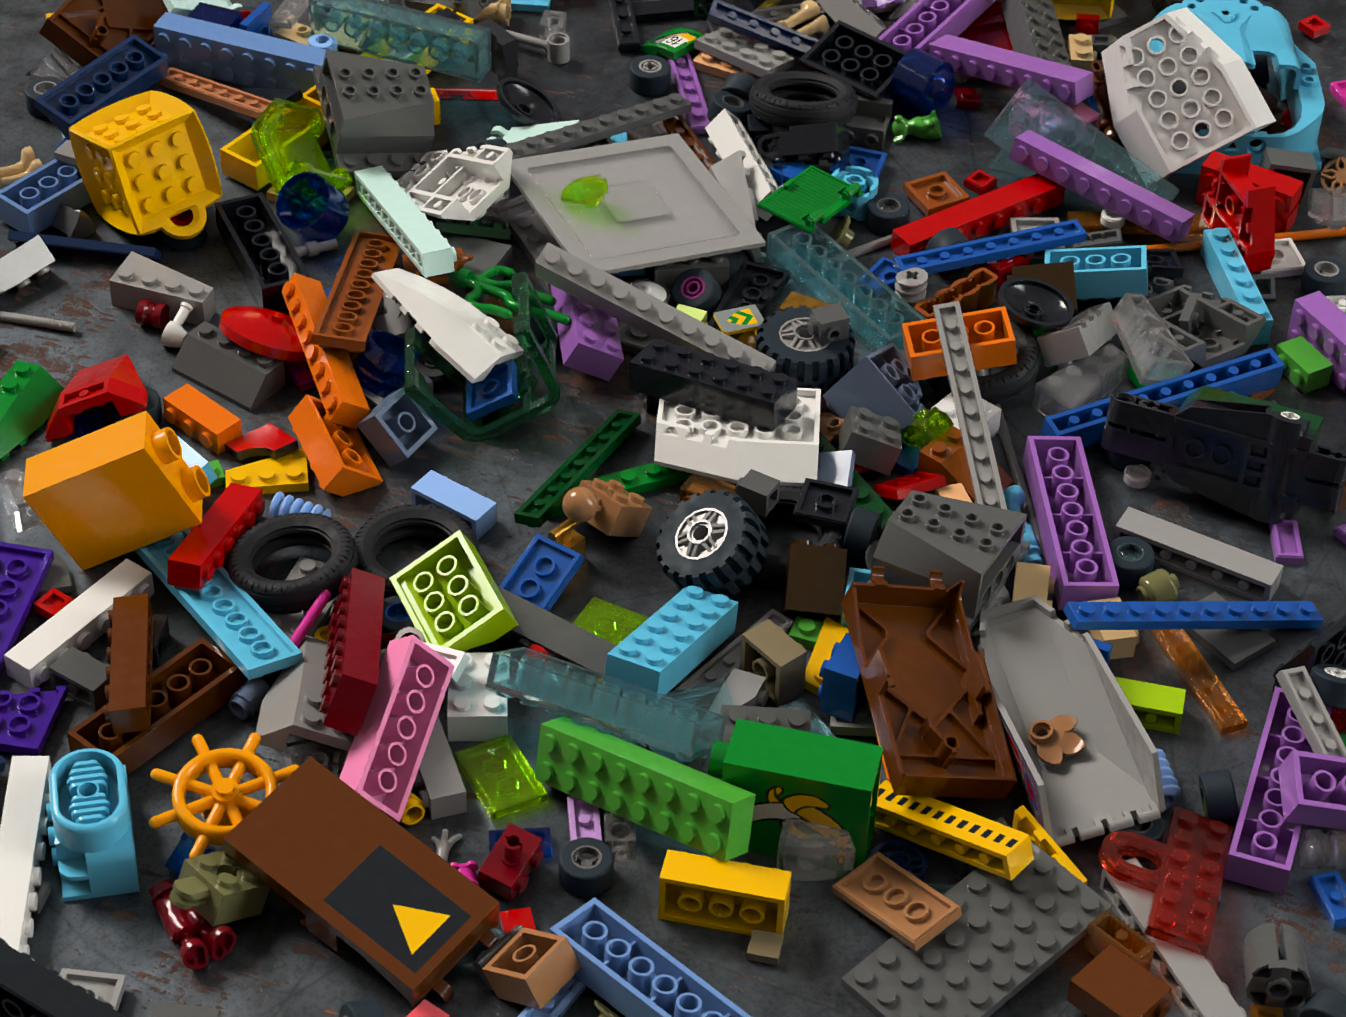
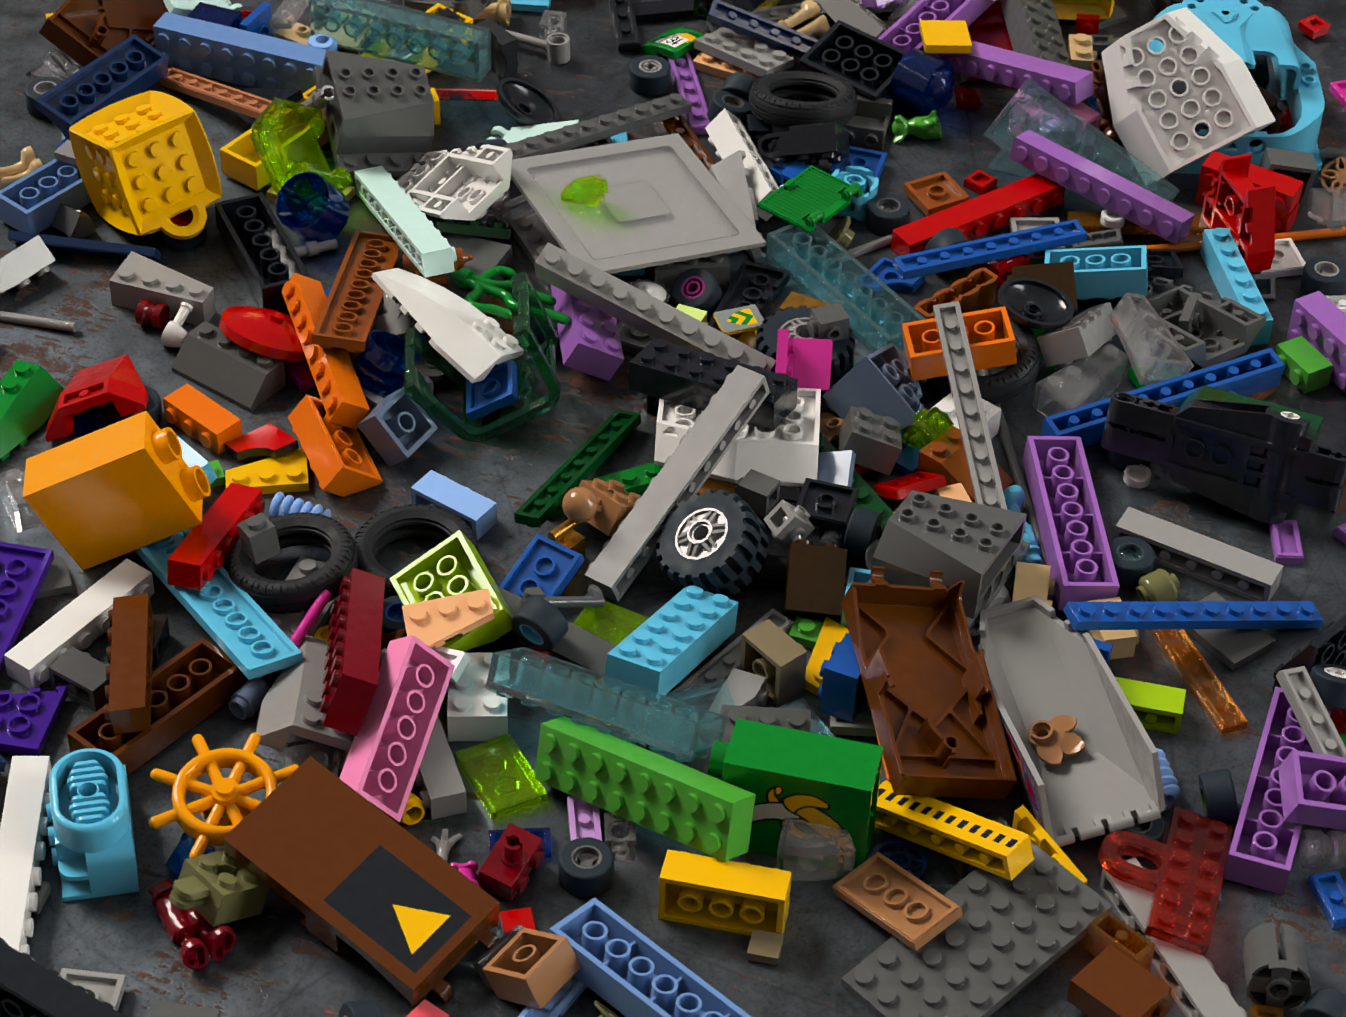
red plate [33,588,74,620] -> none
light grey piece [892,268,928,323] -> none
none -> dark grey brick [237,512,281,564]
none -> light grey pin [296,85,336,118]
none -> light nougat wing [402,588,494,649]
none -> black wheel [511,597,569,652]
none -> dark grey hinge [515,584,605,613]
none -> light grey brick [584,365,770,602]
none -> light grey brick [763,500,815,545]
none -> dark pink bracket [775,329,833,391]
none -> yellow tile [919,20,972,54]

